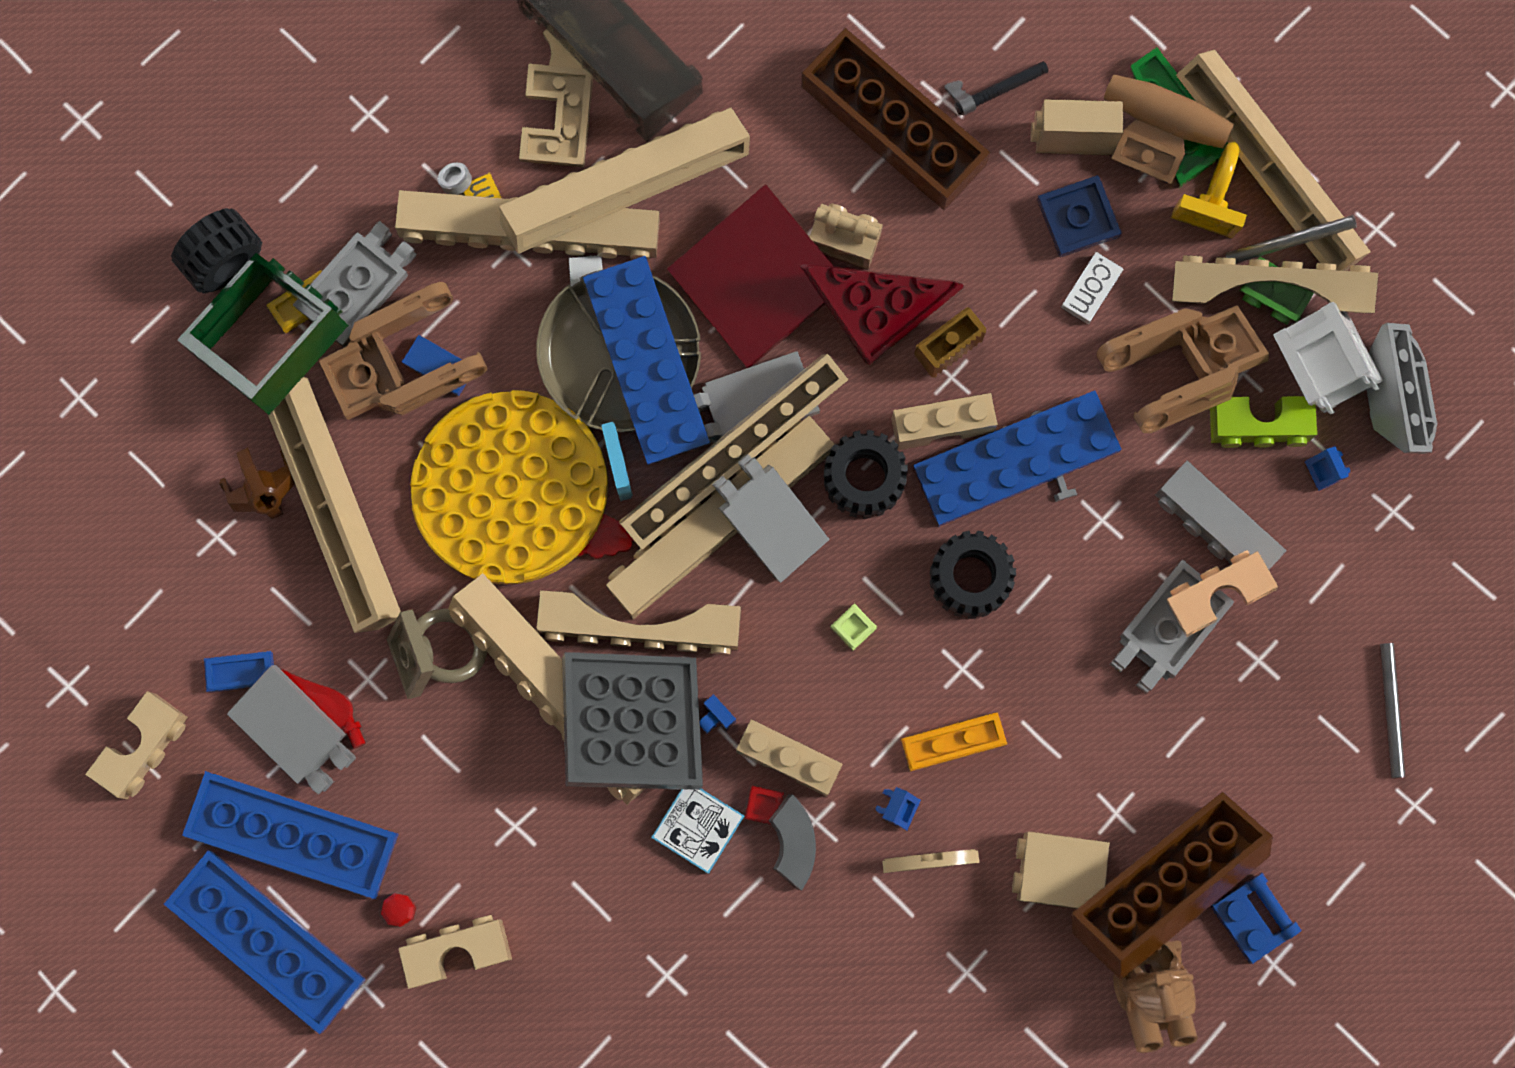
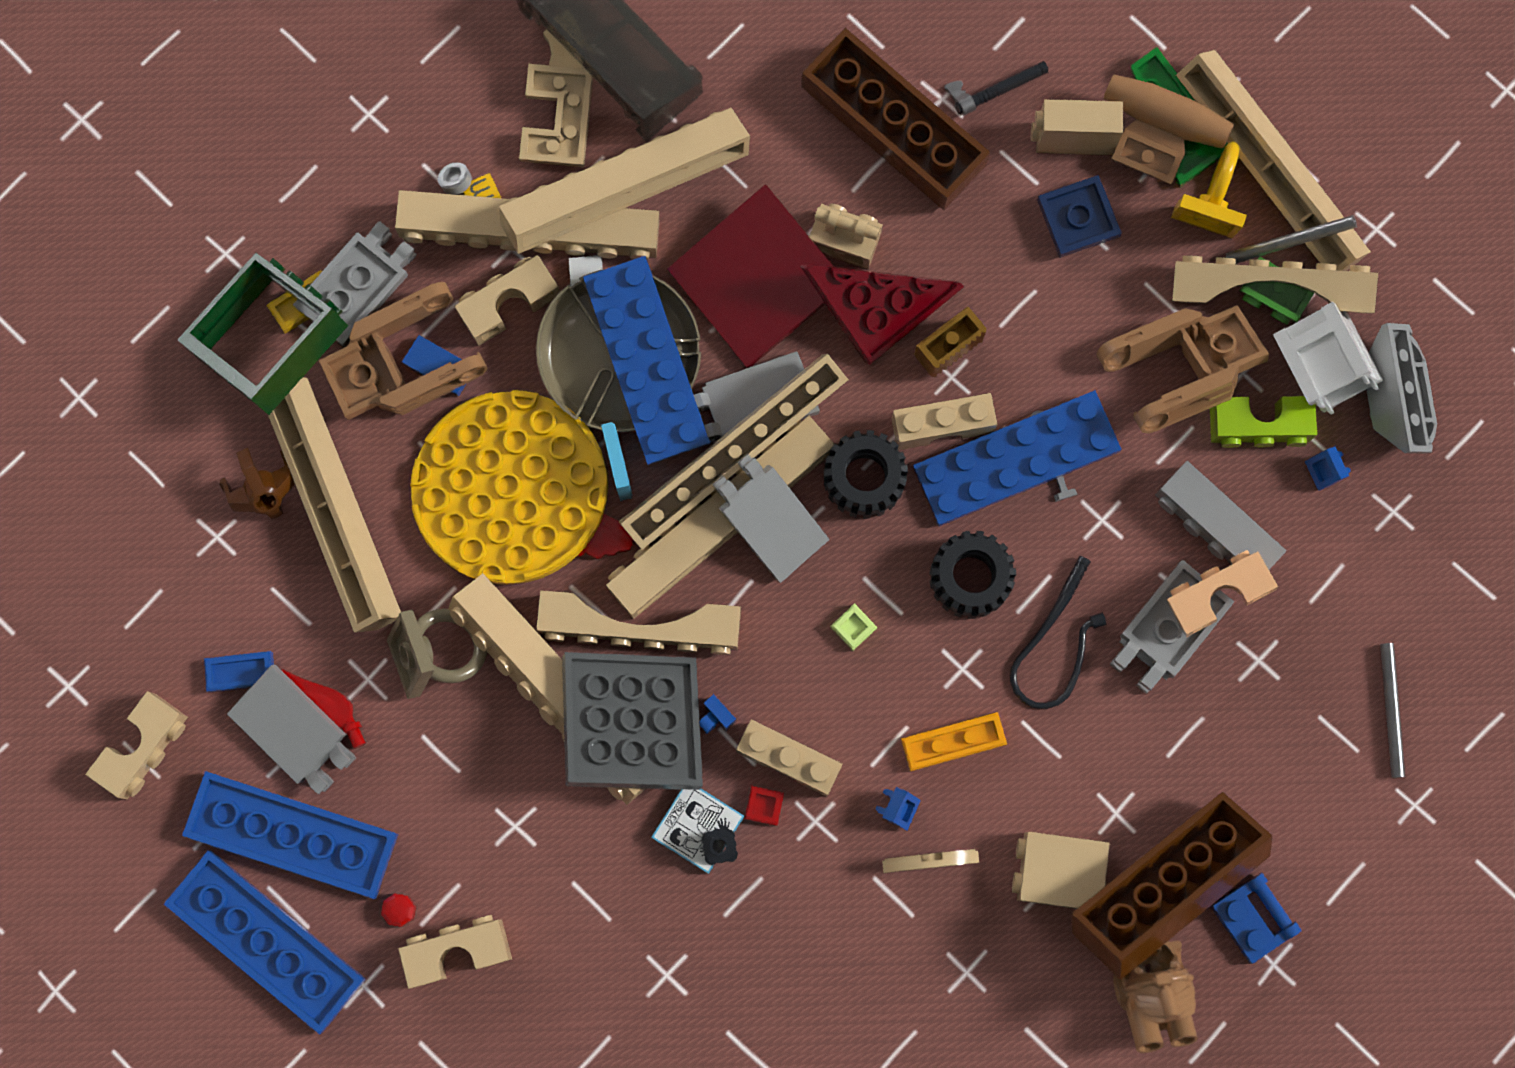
black tyre [171,208,262,294] -> none
dark grey tile [769,794,816,891] -> none
white tile [1061,252,1123,325] -> none
none -> tan arch [454,255,560,346]
none -> black brick [702,829,738,865]
none -> black piece [1010,556,1107,709]

